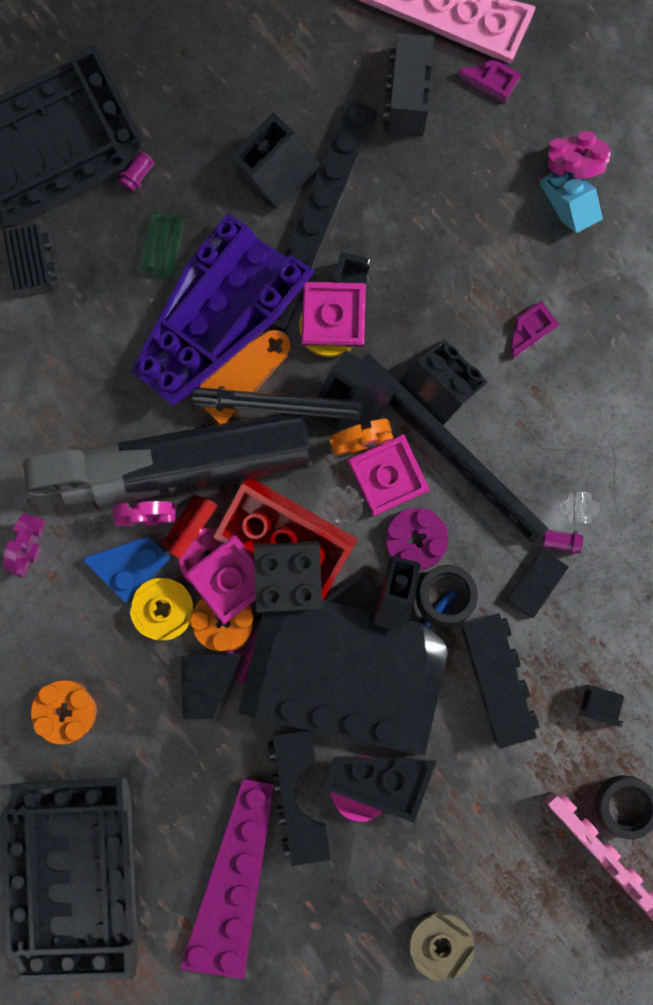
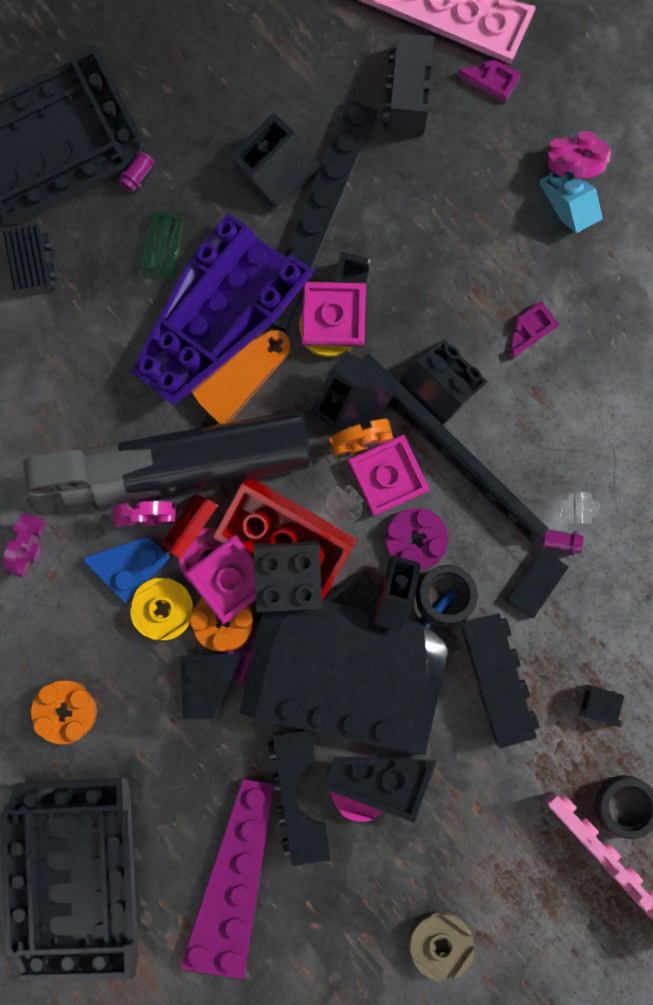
black axle [191,386,362,420] -> none

